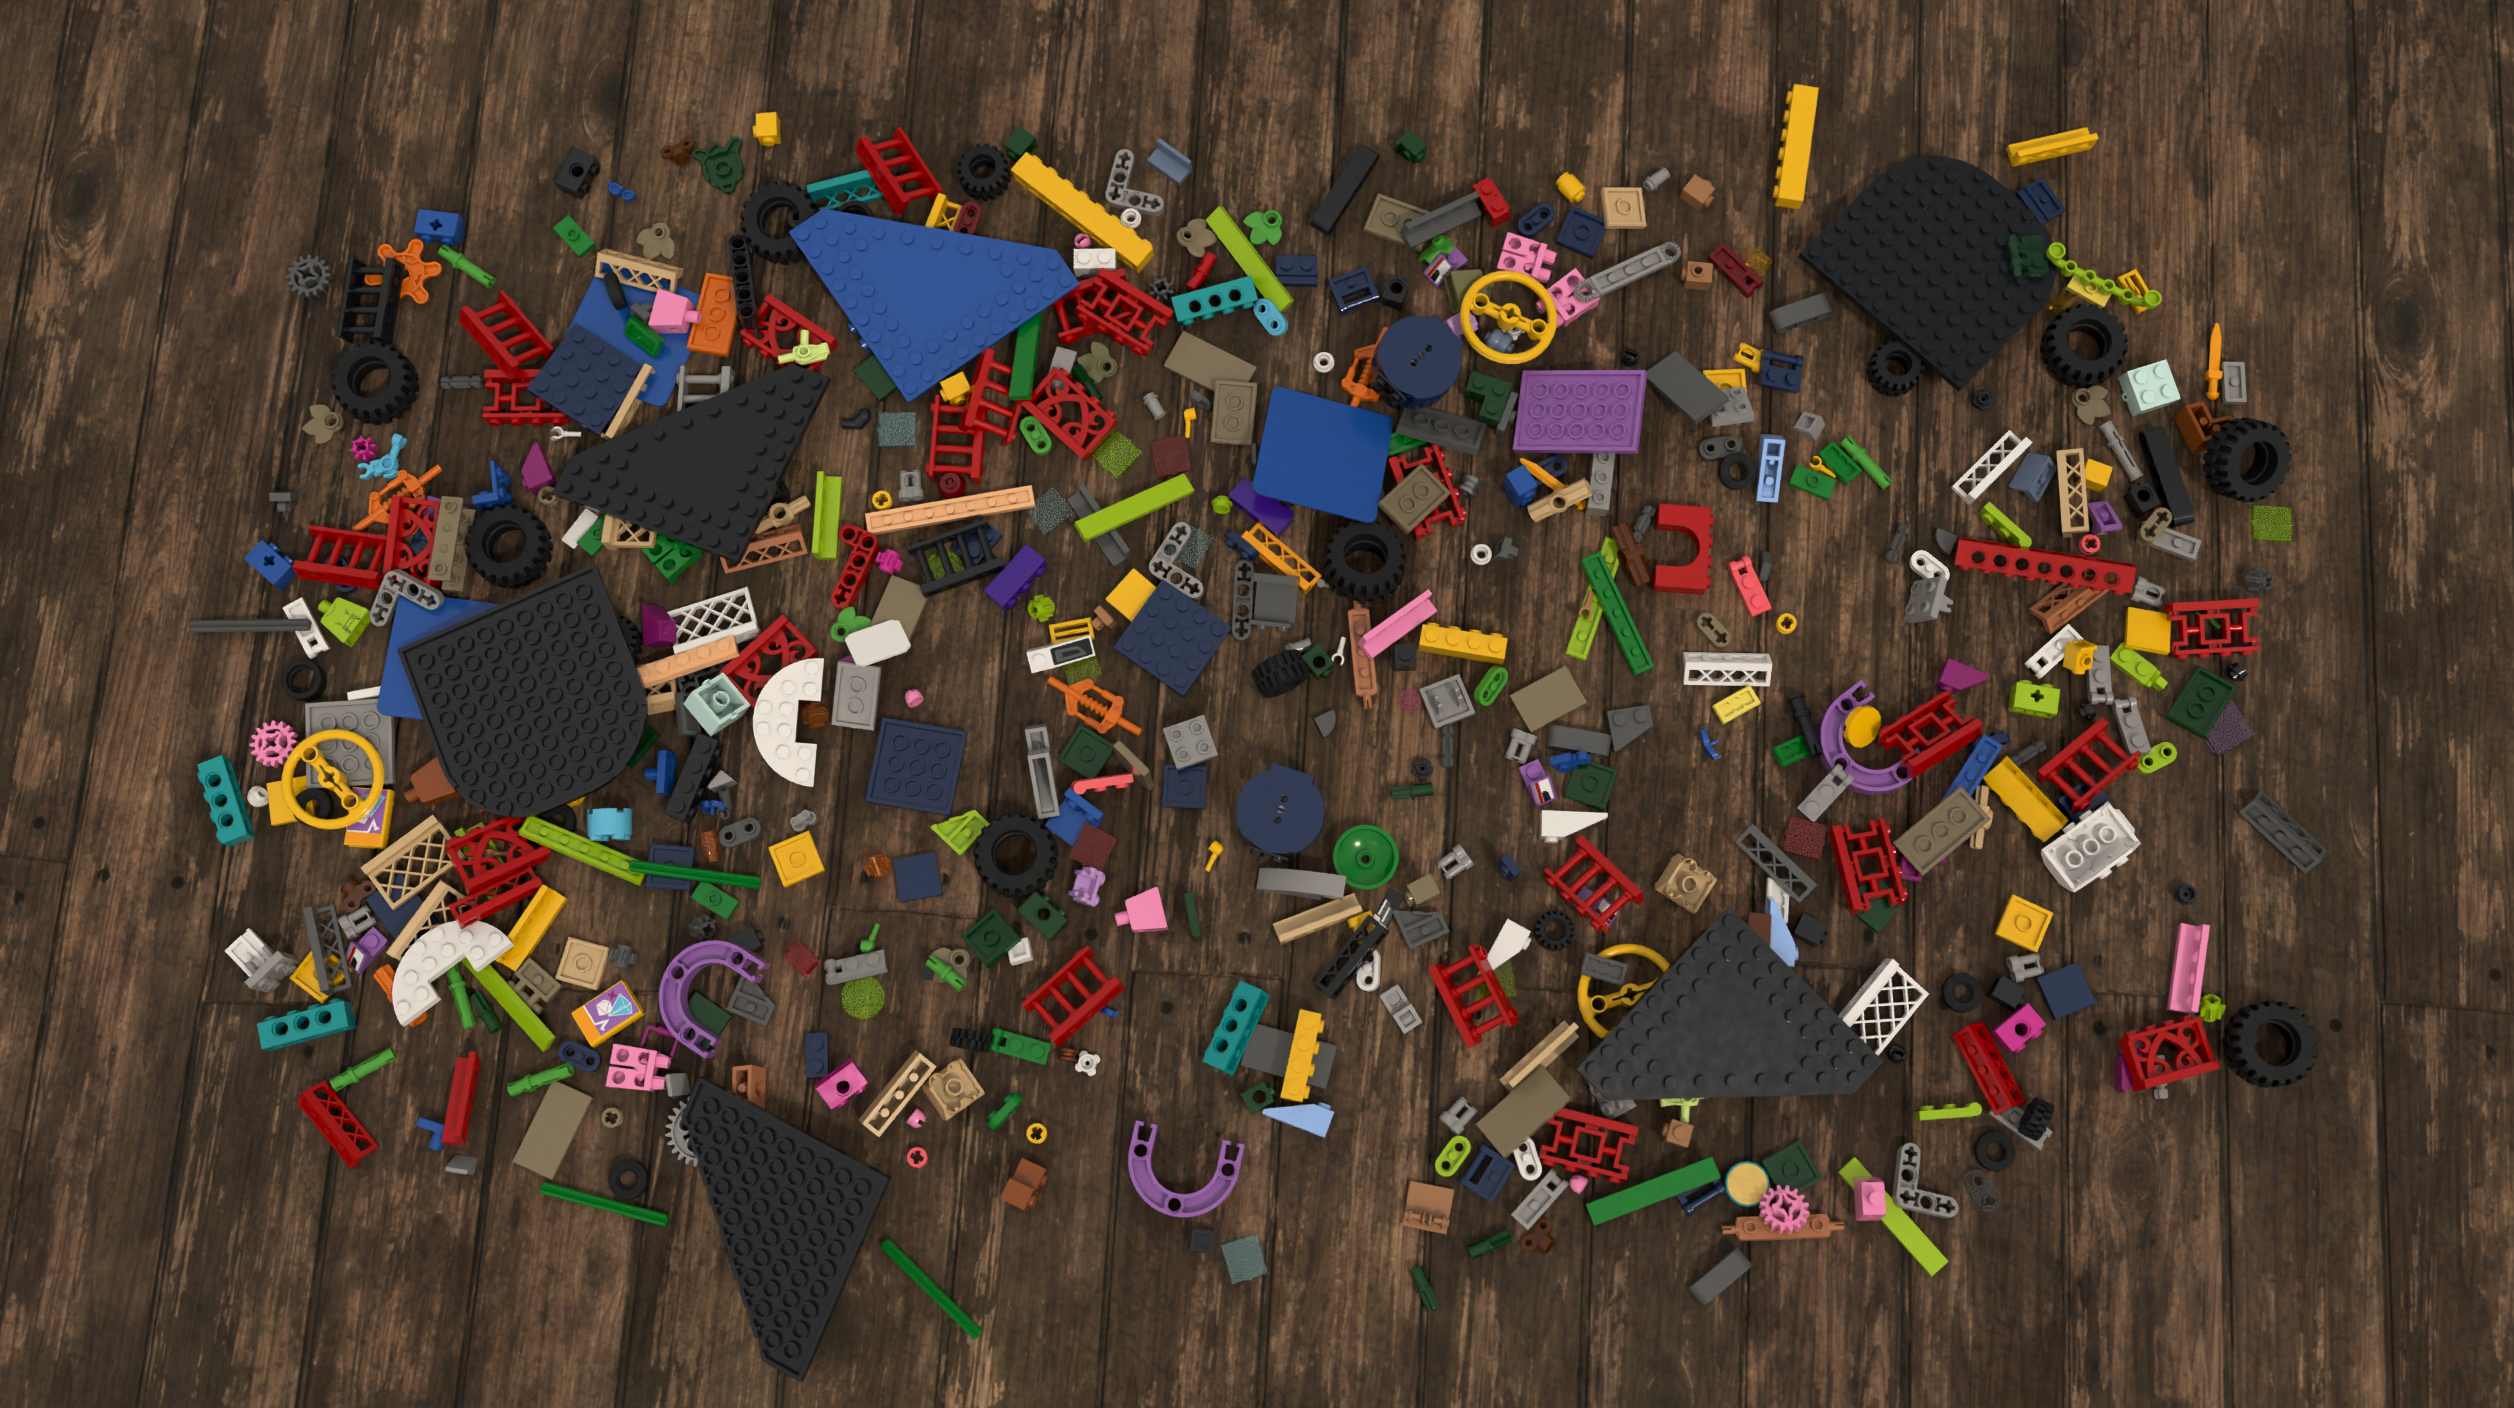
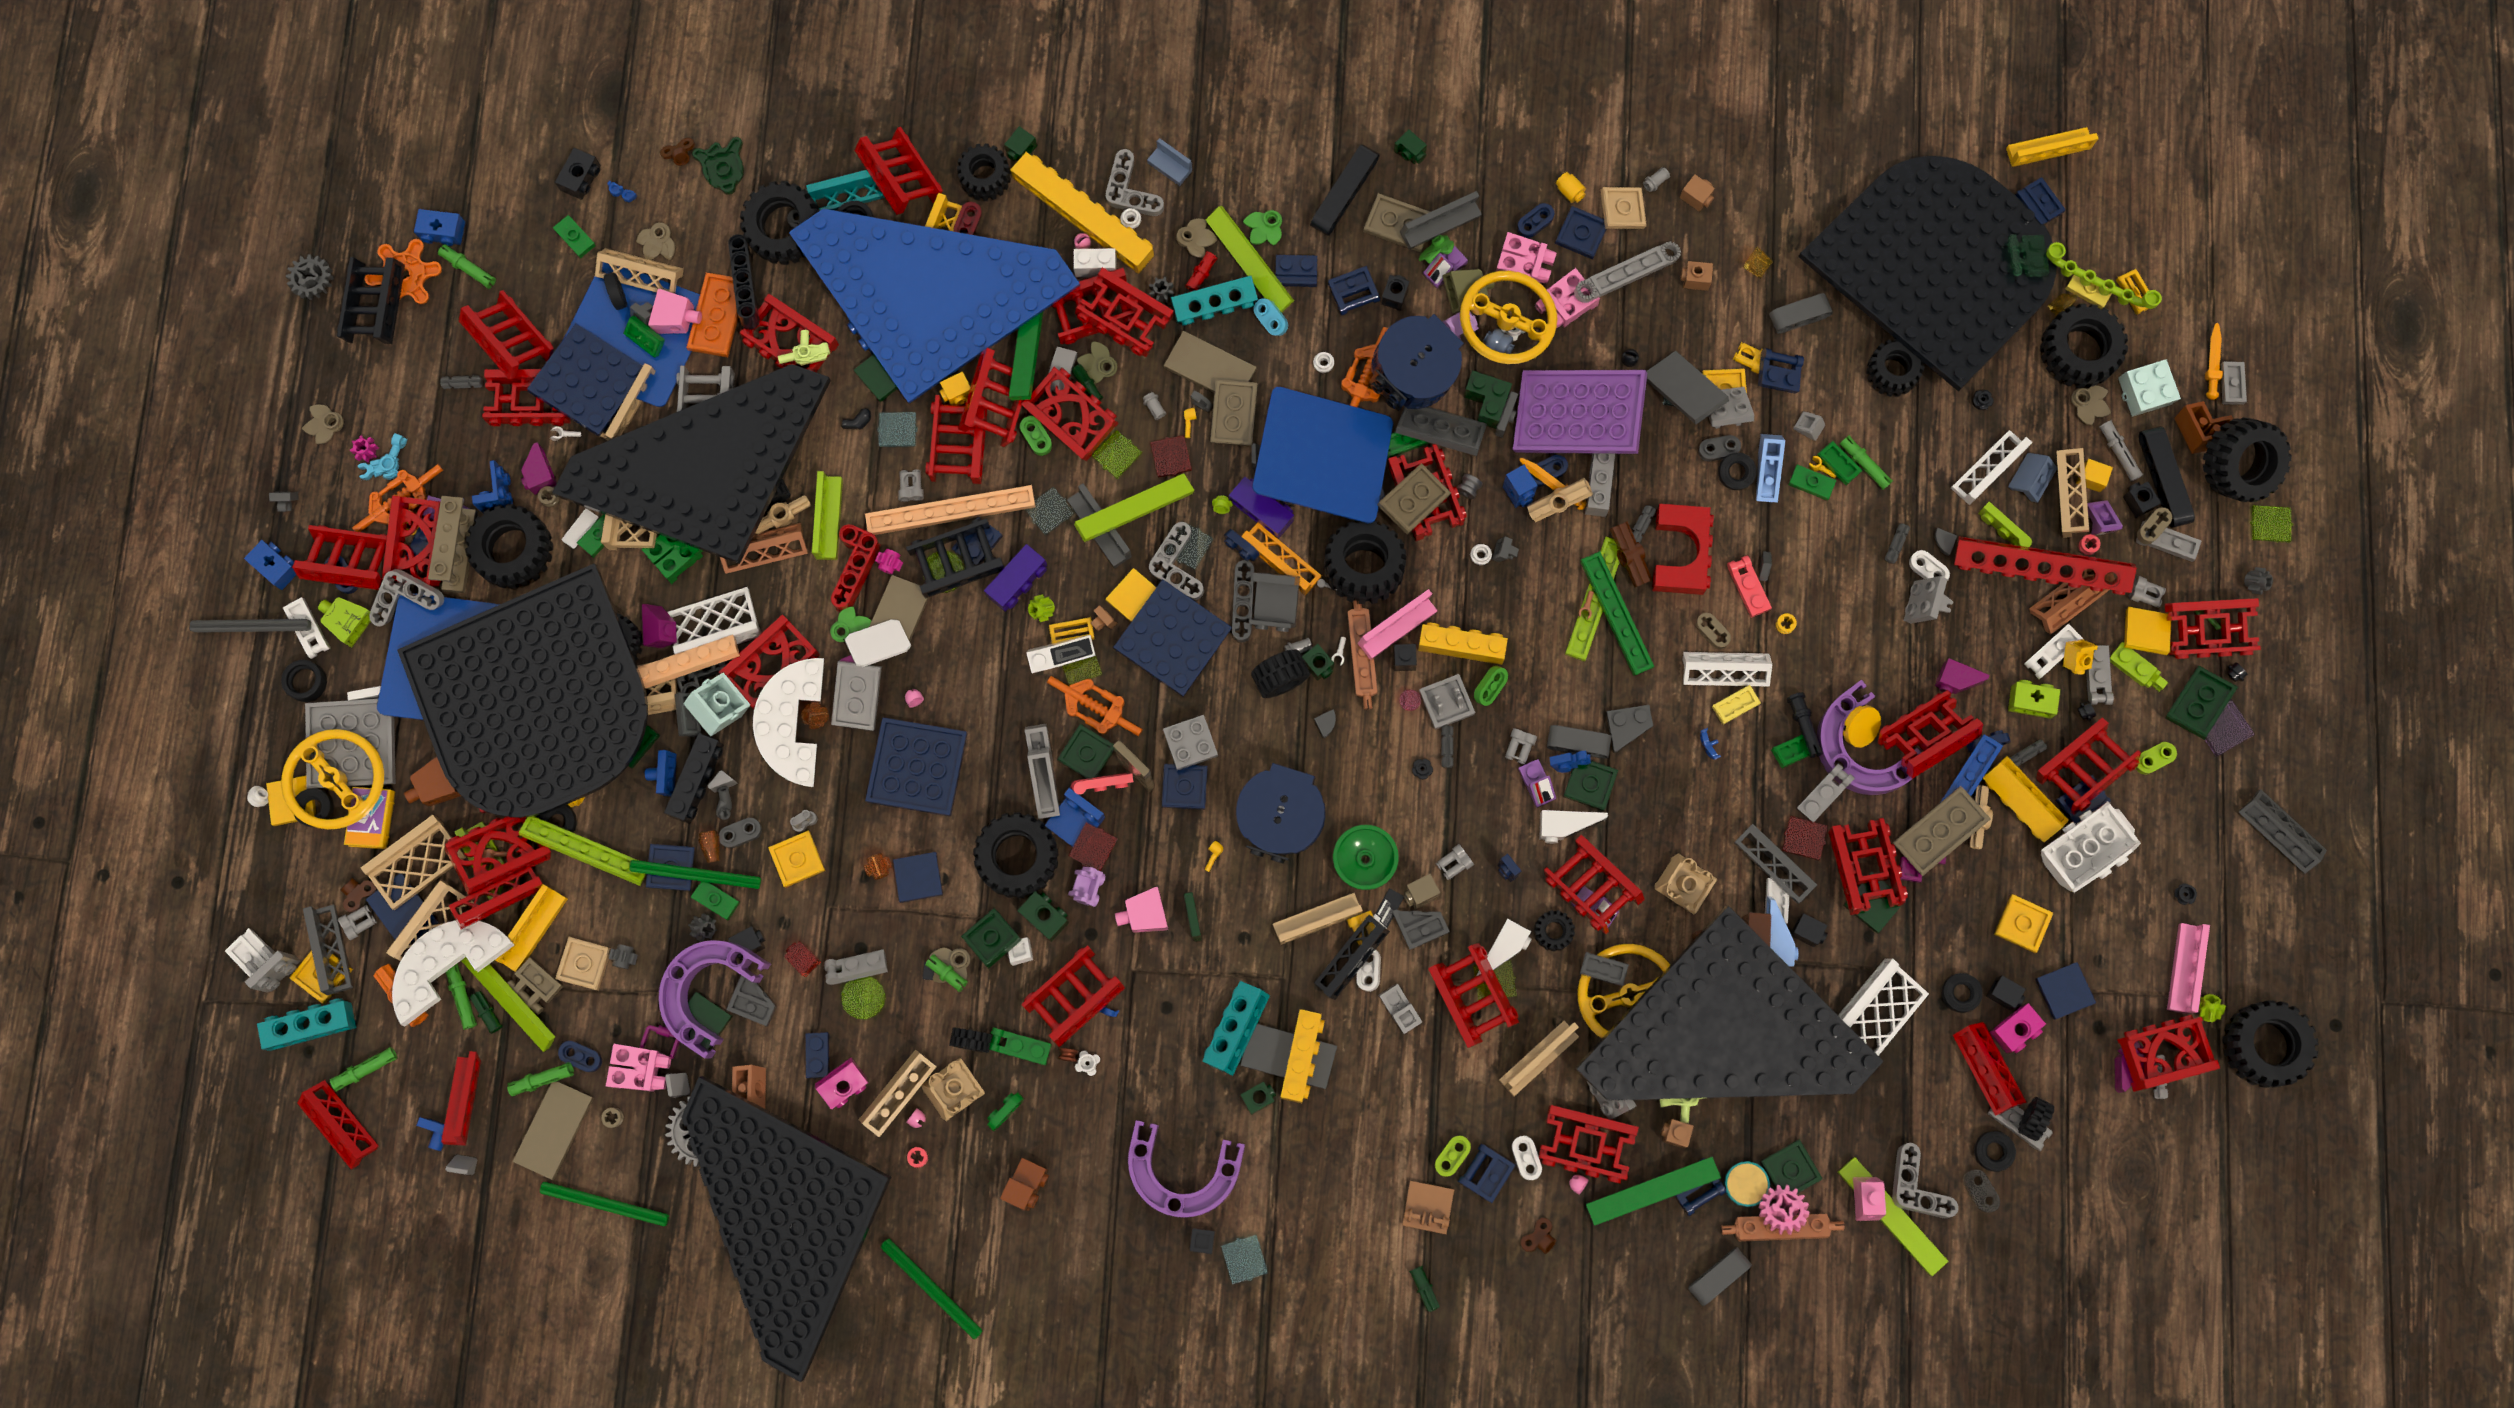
teal brick [197,755,256,847] -> none
bright pink gear [250,720,300,768] -> none
black tyre [331,341,420,425] -> none
medium lavender slope [346,927,391,974] -> none
piece [571,980,645,1048] -> none
medium azure brick [587,808,632,842] -> none
black tyre [608,1159,649,1200] -> none
blue piece [701,800,724,816] -> none
yellow brick [753,112,781,146] -> none
bright green hand [860,923,880,953] -> none
yellow bush [872,491,893,511] -> none
lime wing [930,810,990,856] -> none
dark red cone [937,473,966,499] -> none
yellow bush [1027,1123,1047,1144] -> none
light grey slope [1256,868,1346,900] -> none
light blue slope [1262,1102,1334,1138] -> none
dark green axle [1390,782,1434,800] -> none
light grey piece [1439,1096,1477,1136] -> none
dark green axle [1467,1230,1513,1259] -> none
red window [1472,178,1511,229] -> none
dark tan tile [1476,1065,1572,1159] -> none
dark tan tile [1509,666,1587,734] -> none
light grey plate [1511,1168,1569,1230] -> none
dark red plate [1707,243,1764,298] -> none
yellow brick [1772,84,1819,209] -> none
black hinge [1887,1045,1906,1063] -> none
lime plate [1914,1102,1982,1121] -> none
light grey piece [2006,953,2044,983] -> none
light grey plate [2111,696,2151,756] -> none

